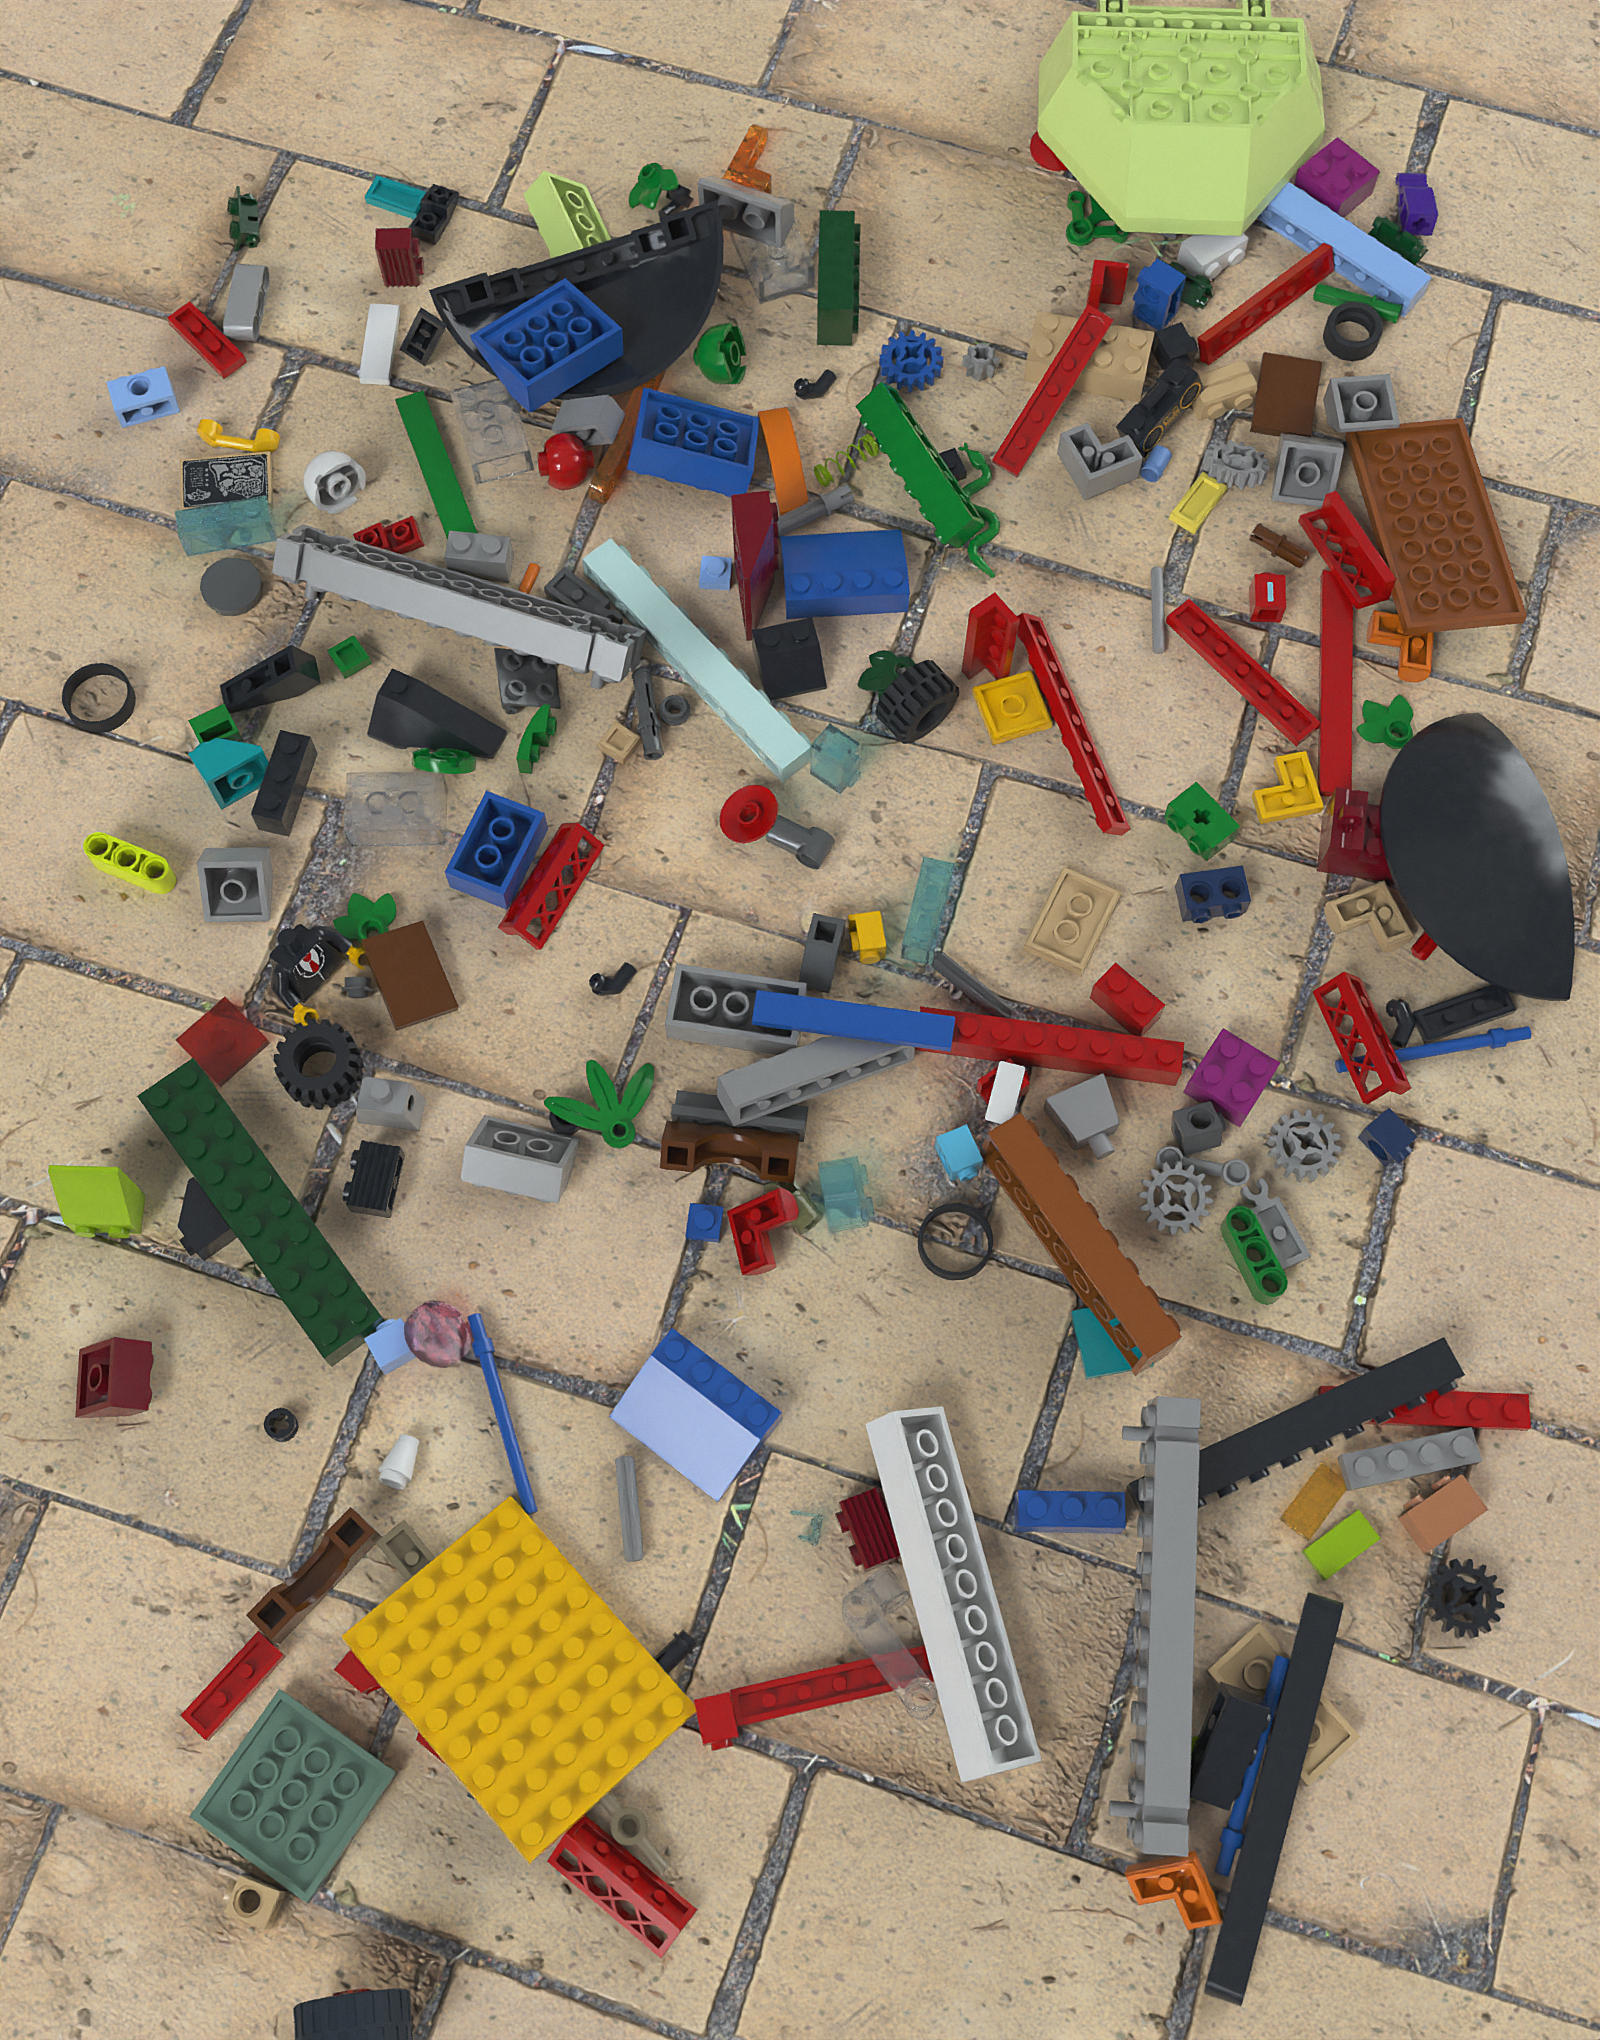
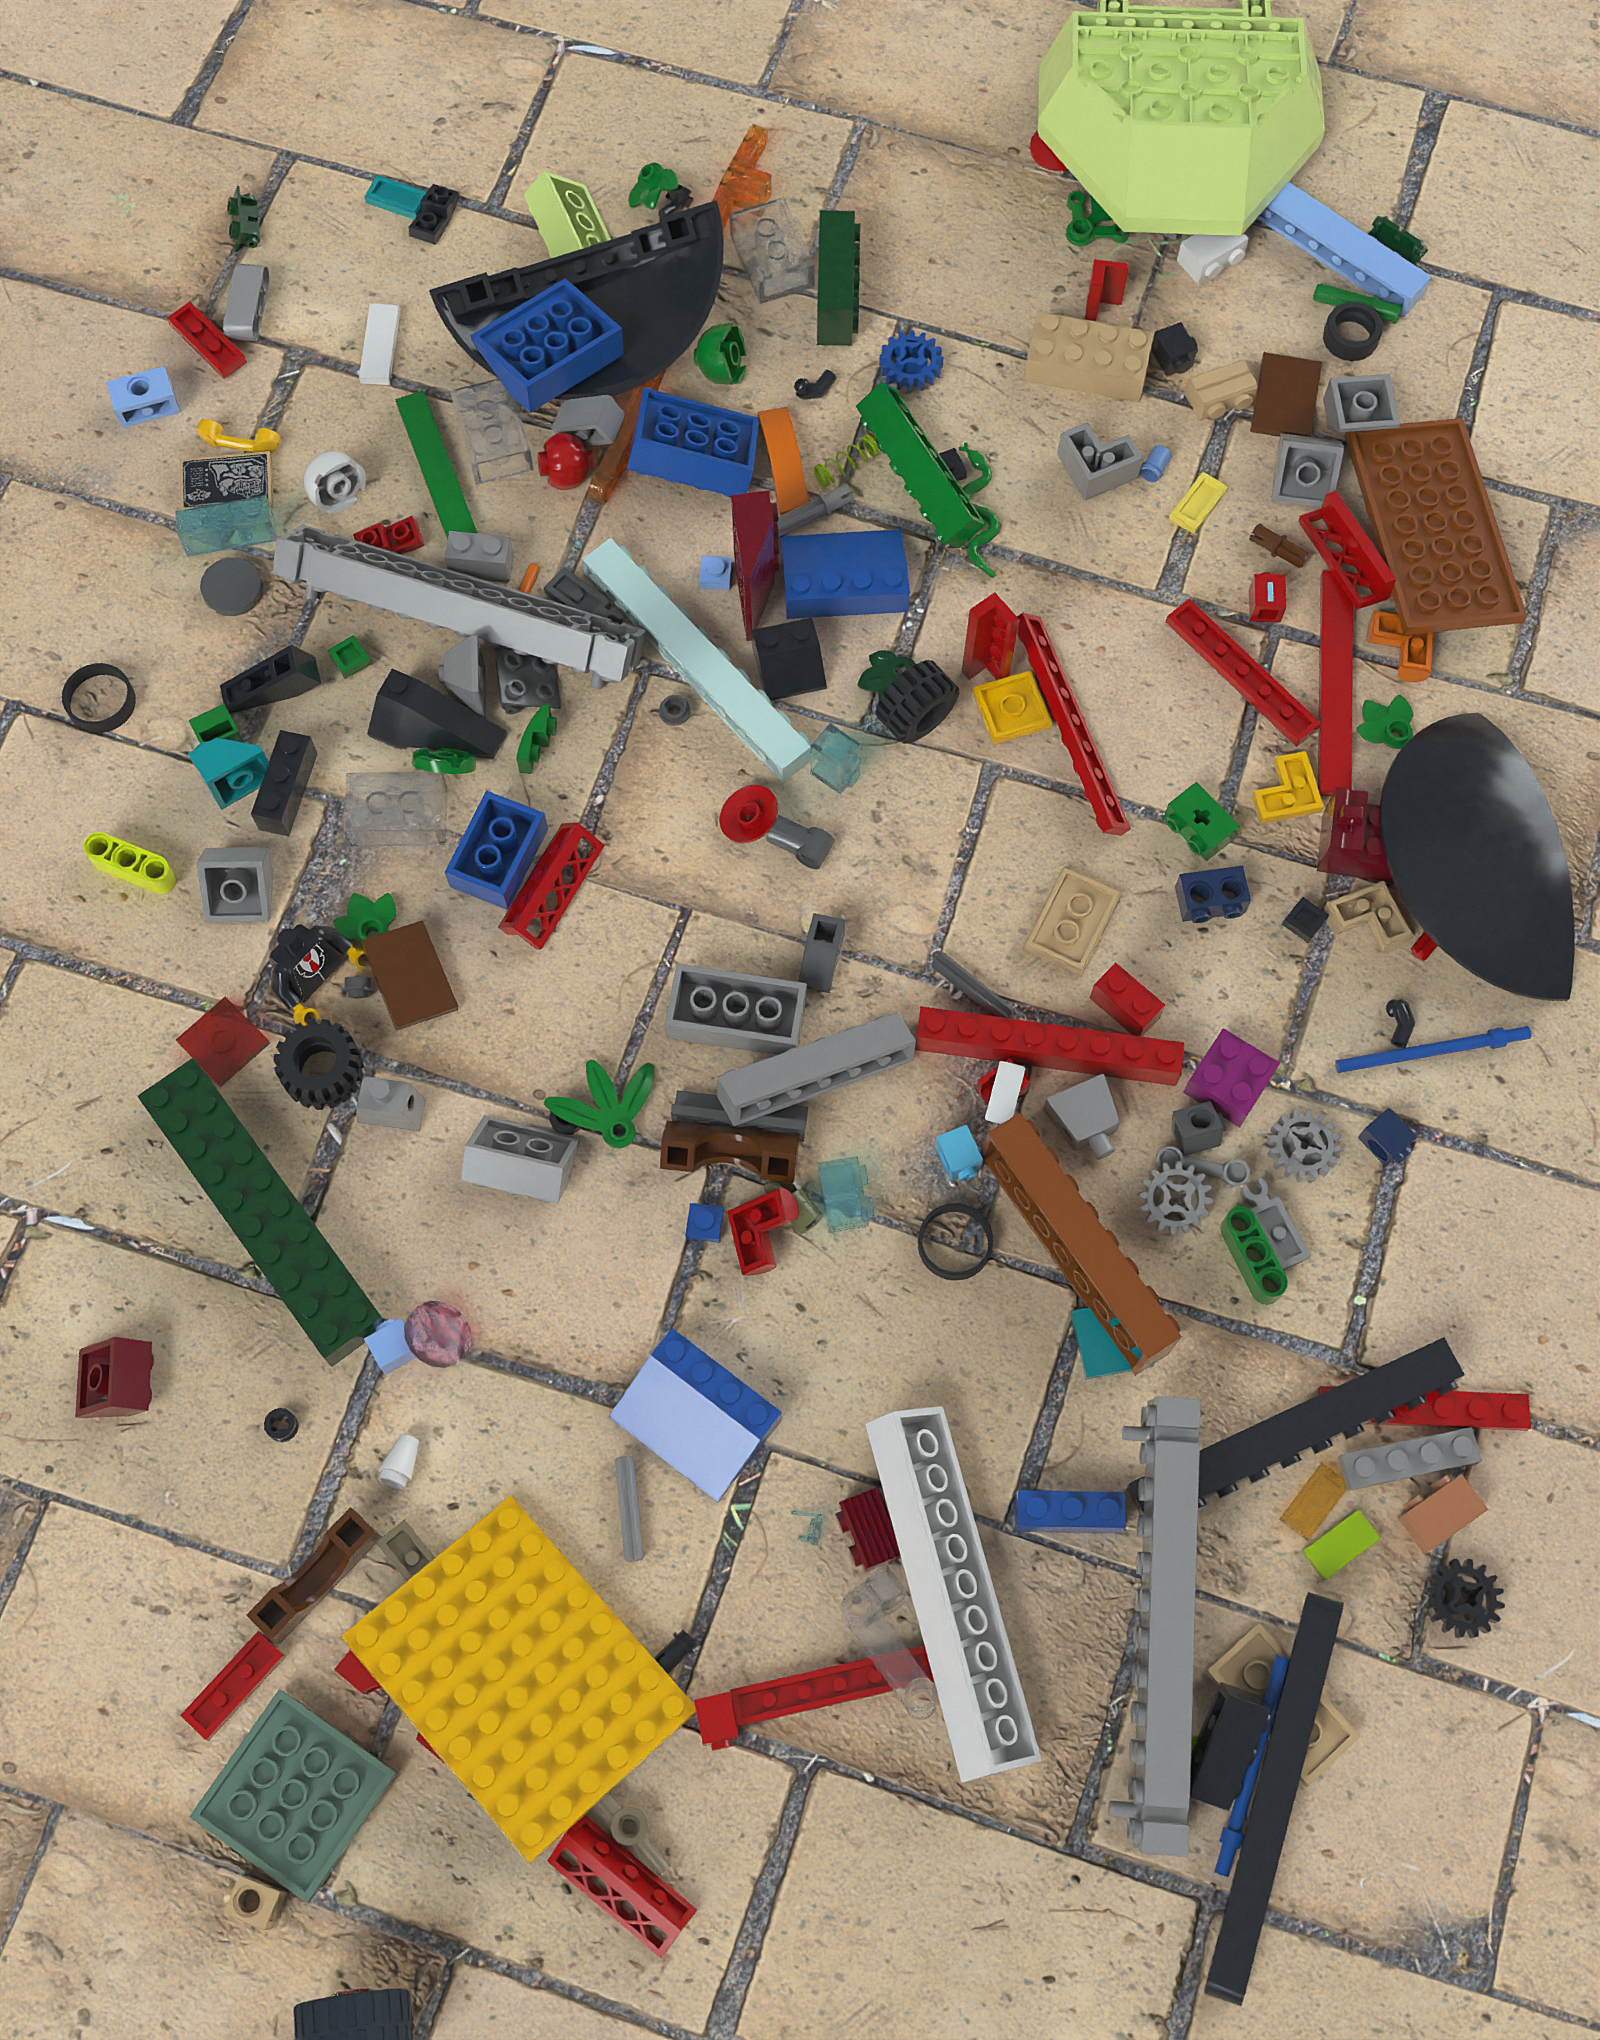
lime slope [48,1165,146,1238] -> none
black slope [178,1177,238,1261] -> none
black brick [343,1140,405,1218] -> none
dark red brick [375,228,425,288] -> none
black slope [399,308,447,366] -> none
blue bar [467,1313,538,1515] -> none
black arm [589,962,637,996] -> none
tan tile [597,721,641,765] -> none
dark grey pin [631,668,664,760] -> none
light grey slope [698,176,794,249] -> none
blue tile [752,990,955,1052] -> none
yellow brick [847,911,886,964] -> none
clear light blue brick [901,857,955,965] -> none
light grey gear [962,342,1000,382] -> none
red plate [992,304,1114,478] -> none
black piece [1116,358,1204,458] -> none
orange brick [1125,1851,1223,1930] -> none
blue brick [1132,258,1186,330] -> none
light grey bar [1151,567,1165,654] -> none
dark green hinge [1162,260,1214,310] -> none
red plate [1197,243,1334,366] -> none
light grey gear [1203,440,1270,489] -> none
magenta brick [1294,137,1380,218] -> none
red fence [1313,971,1412,1104] -> none
dark purple piece [1395,173,1439,236] -> none
black tile [1412,985,1517,1044] -> none
none -> light grey slope [439,635,486,718]
none -> black plate [1282,897,1329,943]

